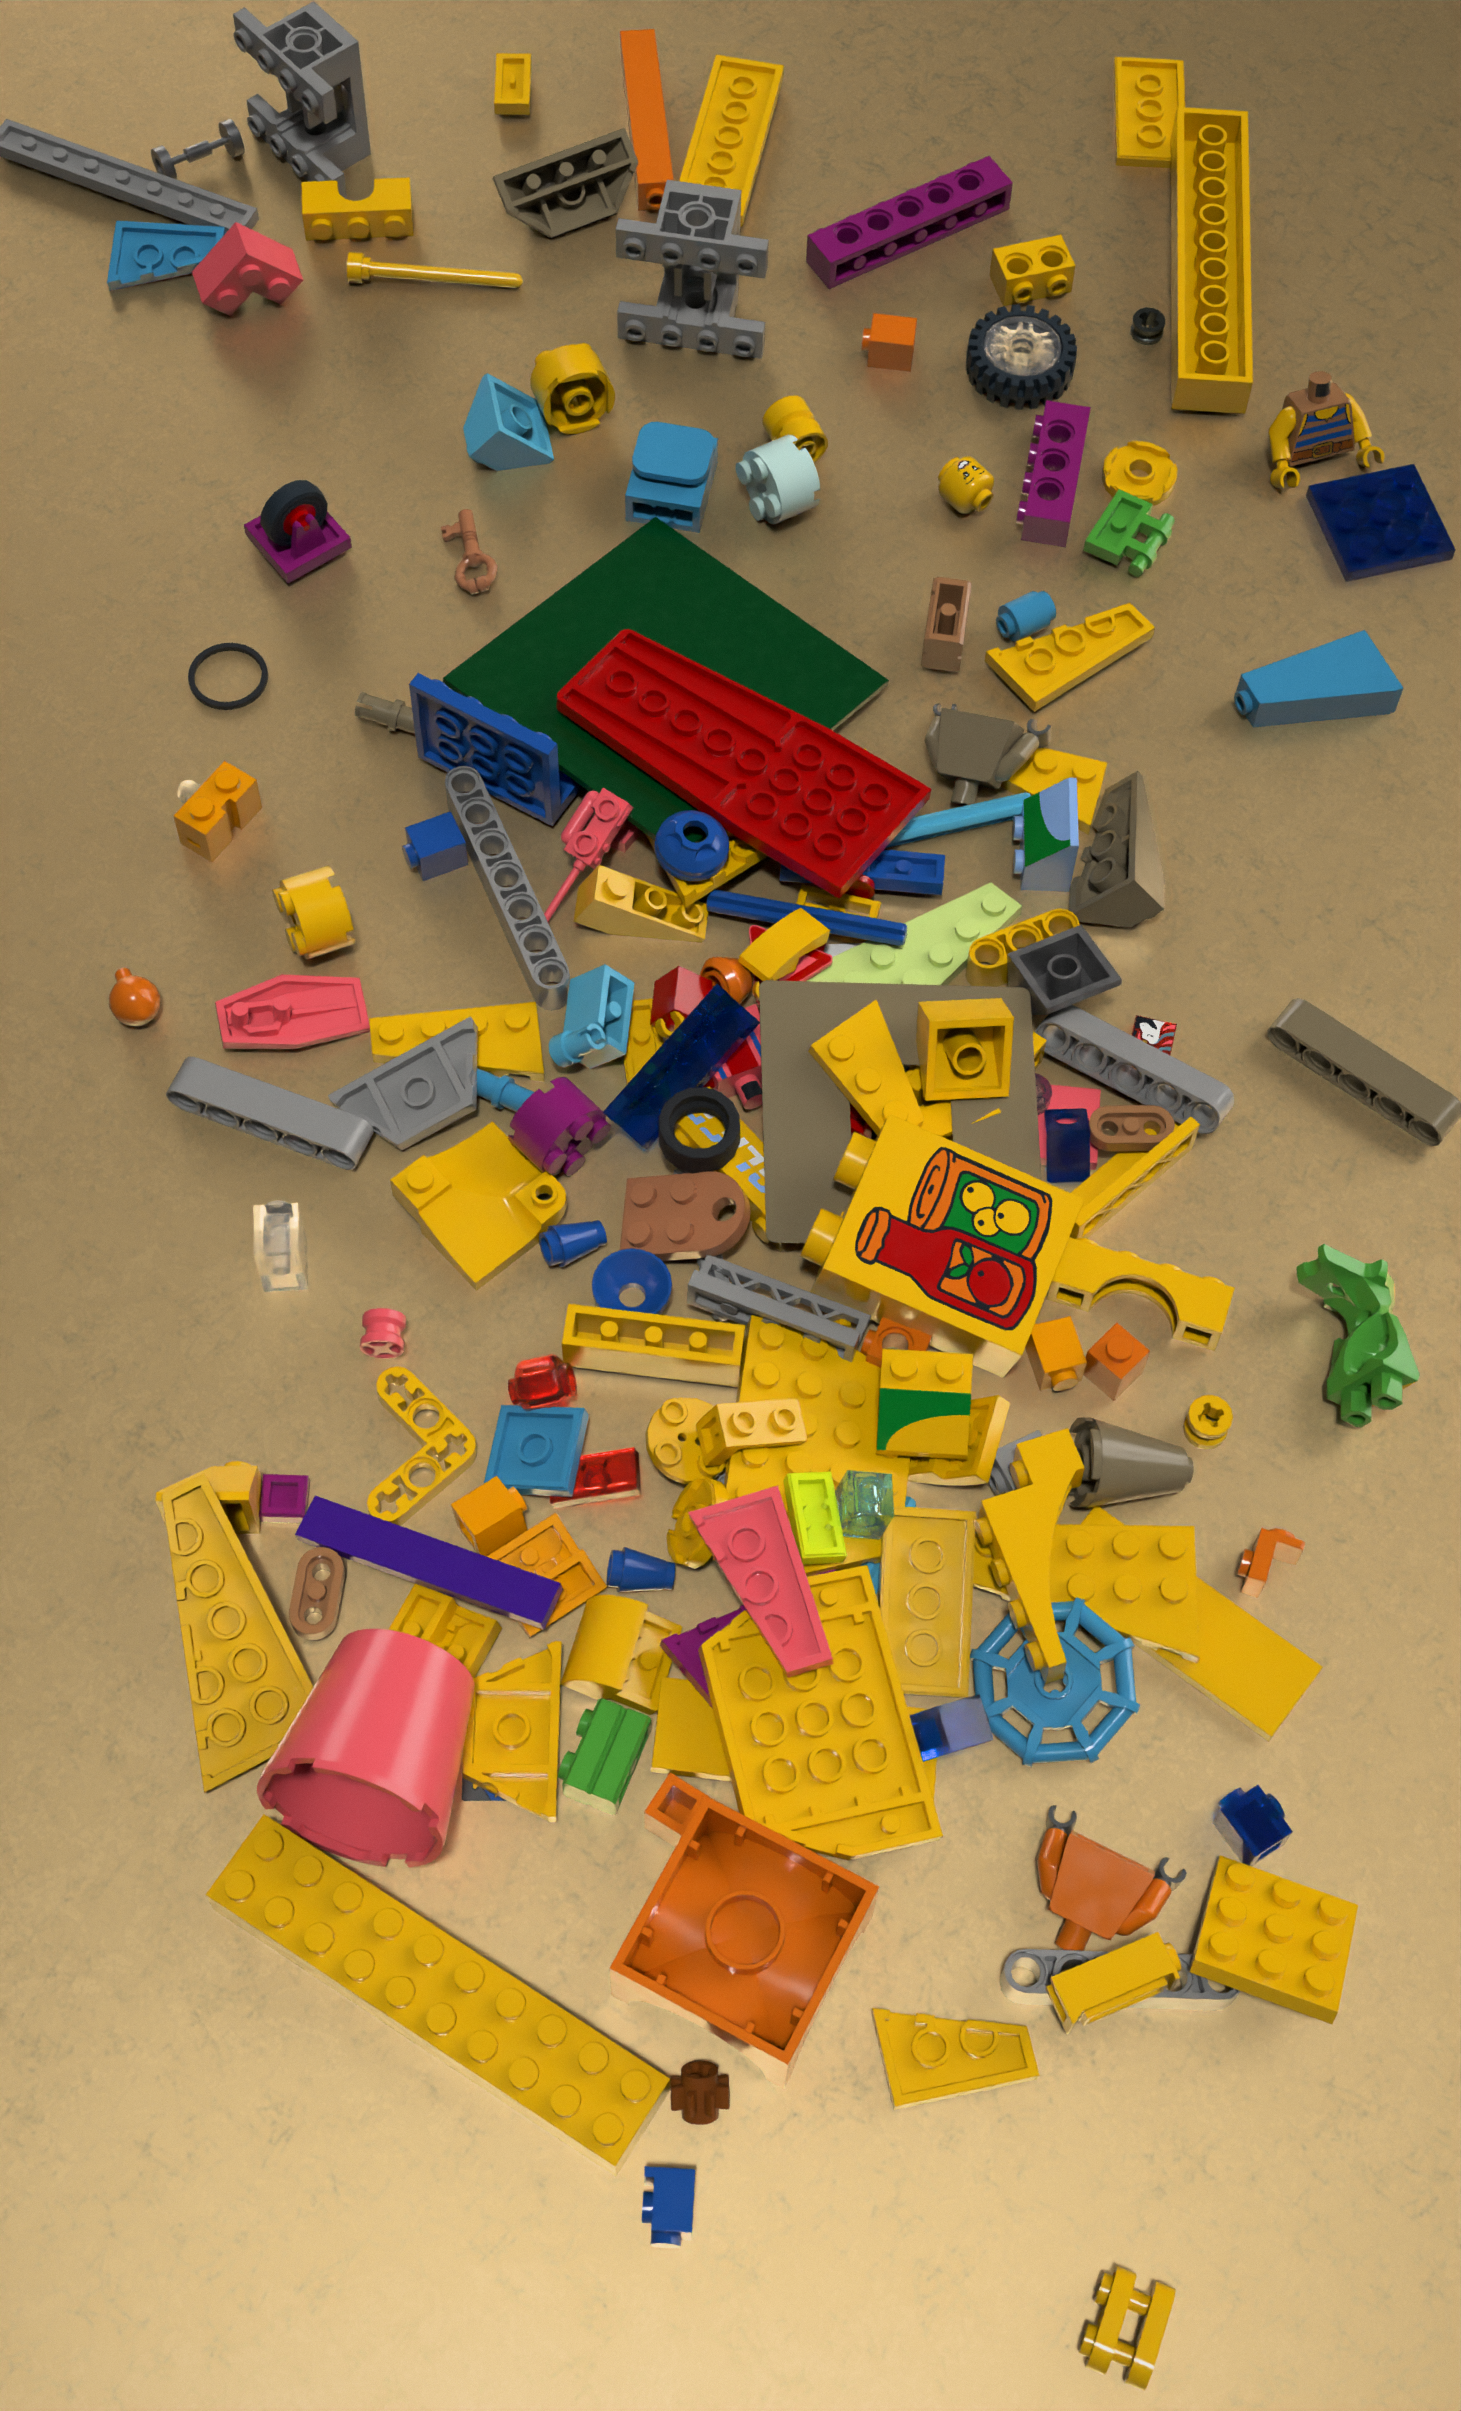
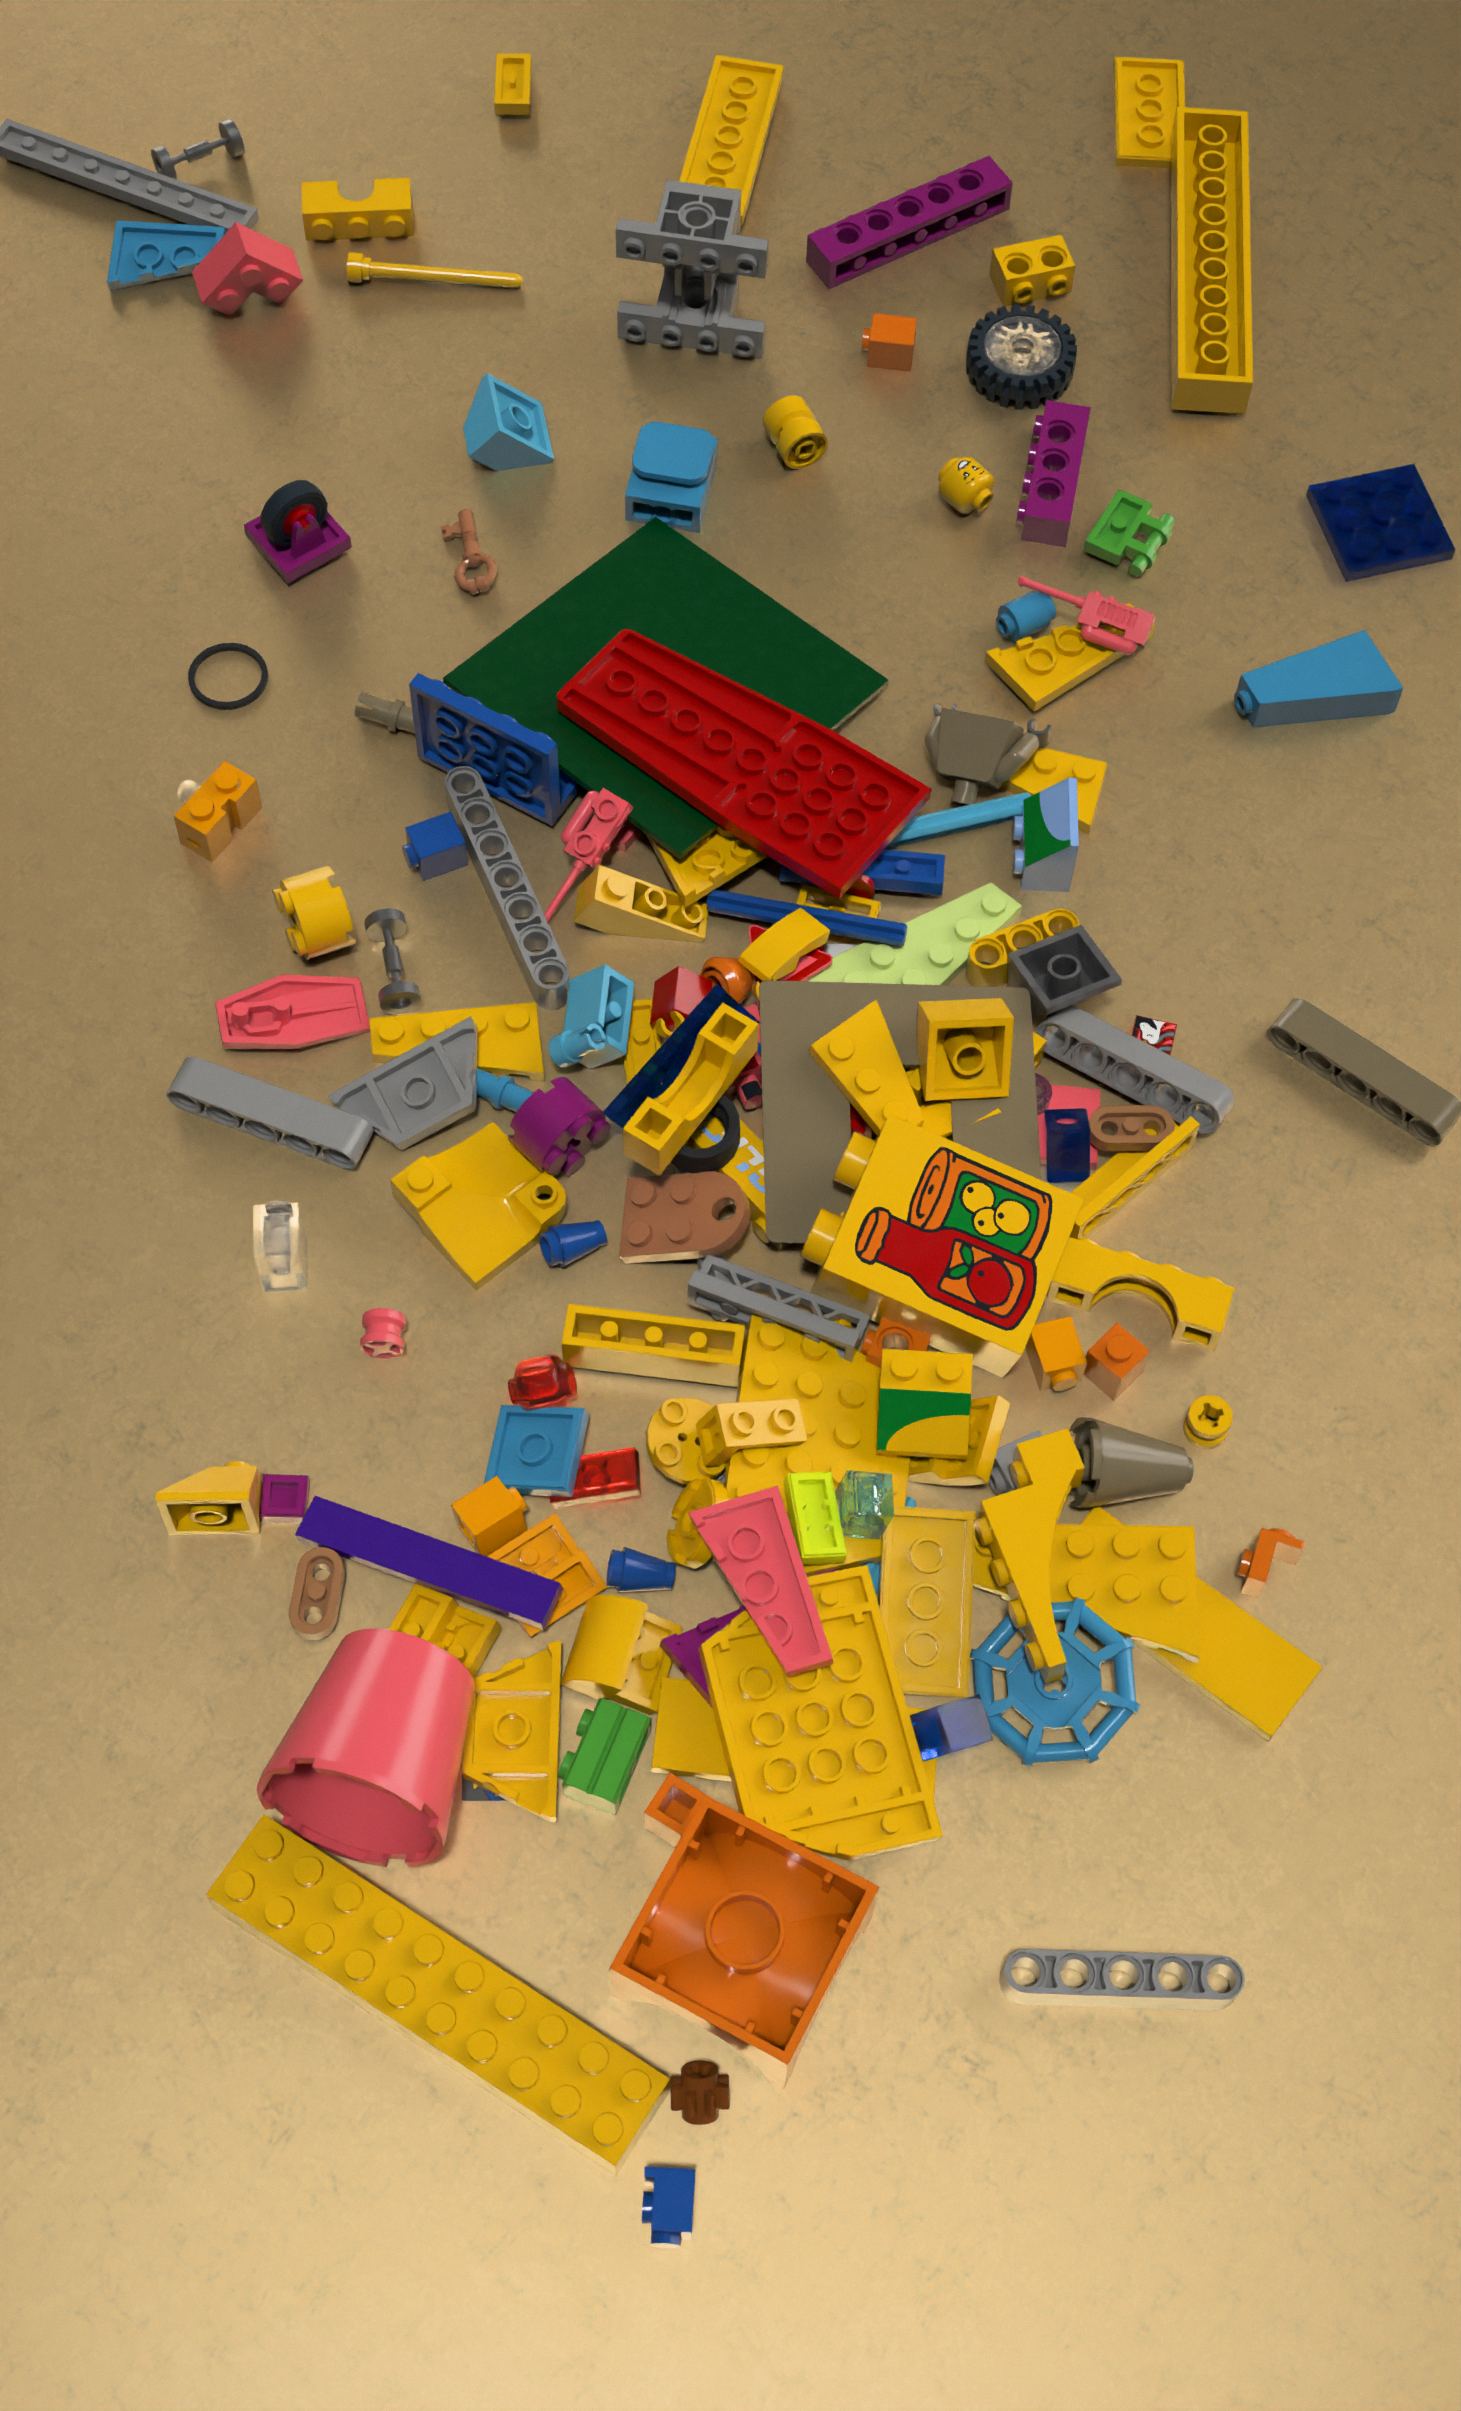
orange piece [109,968,161,1027] -> none
yellow wing [162,1473,313,1793] -> none
light grey piece [233,1,371,199] -> none
yellow beam [367,1366,477,1526] -> none
dark tan wedge [493,128,639,239] -> none
yellow brick [530,343,615,434] -> none
blue piece [592,1248,672,1315] -> none
orange brick [620,29,674,211] -> none
blue piece [654,810,729,881] -> none
light aqua brick [736,434,820,524] -> none
yellow wing [871,2008,1040,2110] -> none
medium nougat brick [921,577,972,672] -> none
orange torso [1037,1805,1187,1951] -> none
yellow window [1045,1932,1181,2035] -> none
dark tan wedge [1069,771,1165,927] -> none
yellow brick [1079,2266,1176,2391] -> none
yellow tile [1101,441,1178,506] -> none
pearl dark grey bush [1130,307,1165,345] -> none
yellow plate [1189,1855,1358,2024] -> none
clear blue brick [1213,1785,1293,1866] -> none
torso [1268,371,1385,489] -> none
bright green hips [1297,1244,1420,1428] -> none
none -> flat silver wheel [364,908,422,1015]
none -> yellow arch [623,1003,759,1176]
none -> coral piece [1018,576,1156,655]

